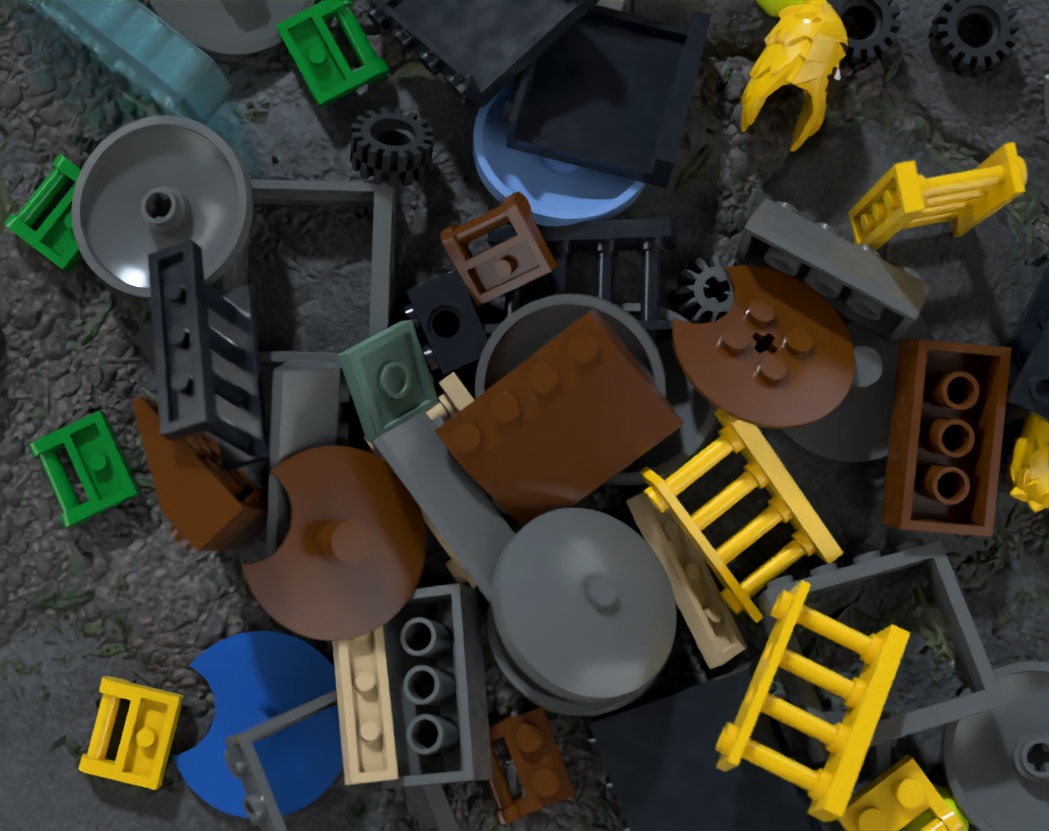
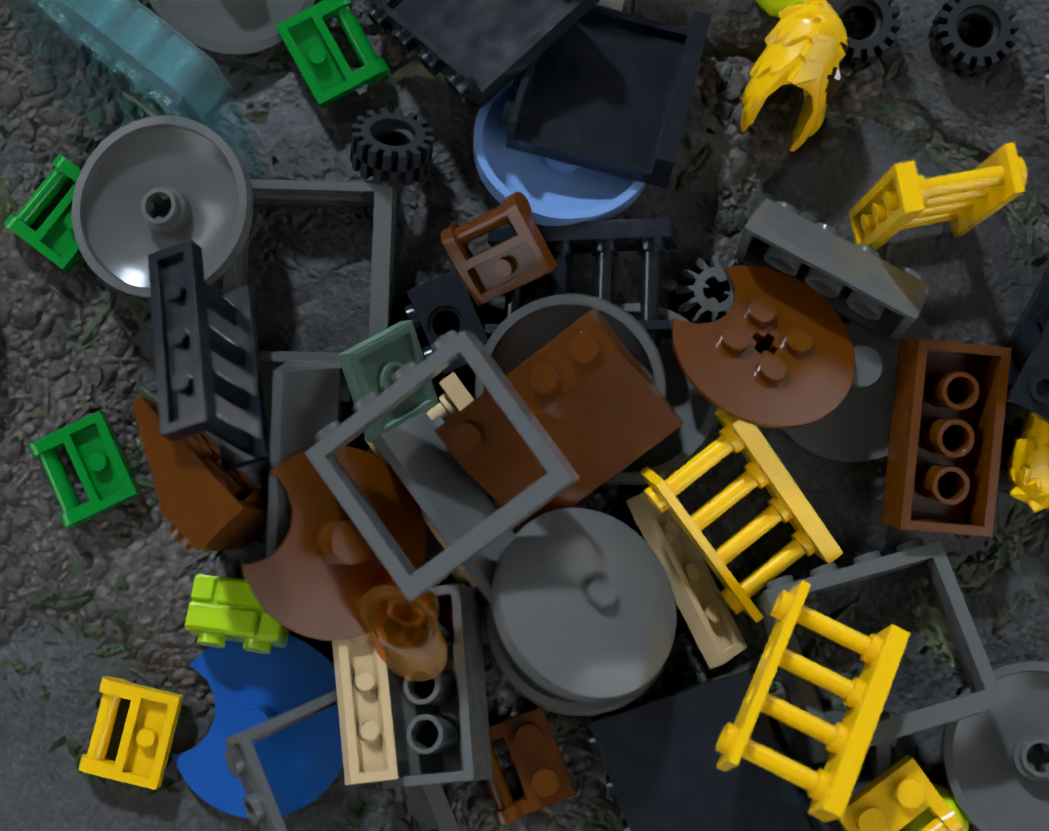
none -> lime brick [185,574,289,654]
none -> dark grey window [305,330,580,602]
none -> clear orange piece [359,579,448,681]

